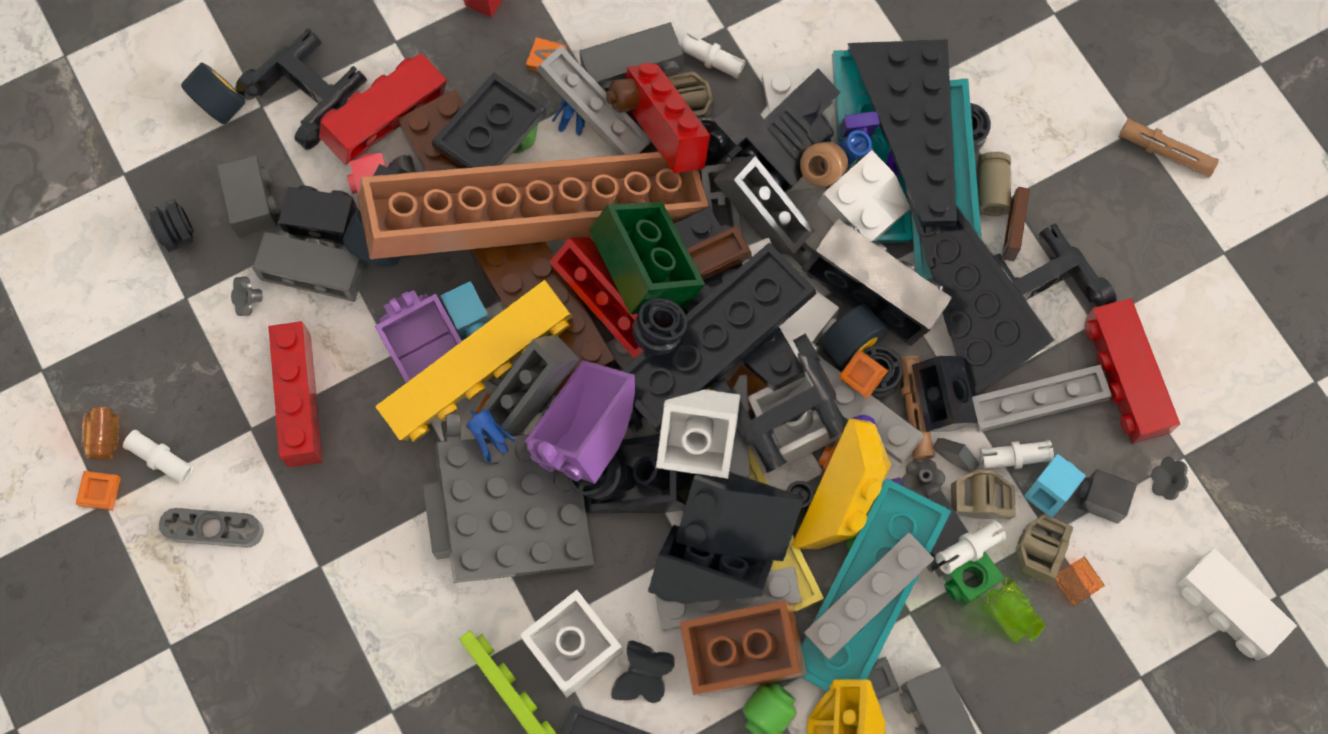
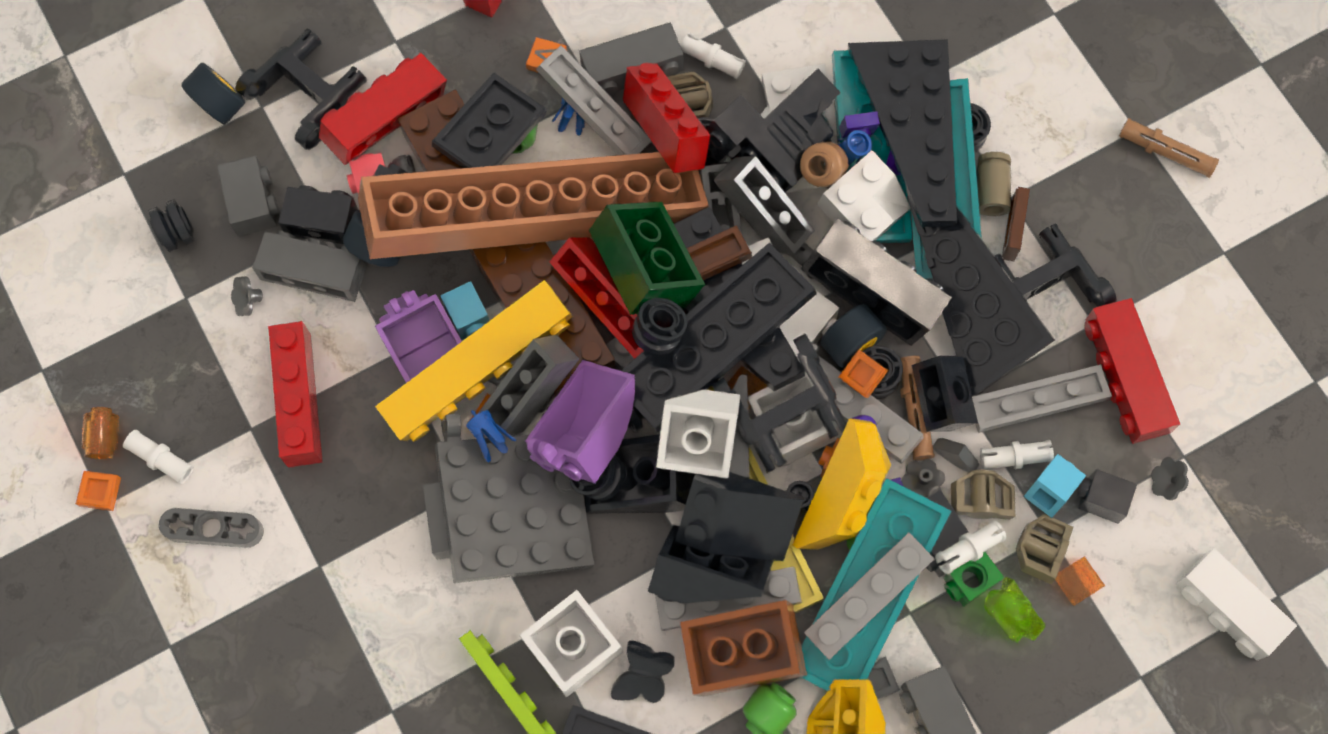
reddish brown piece [606,78,639,113] -> none

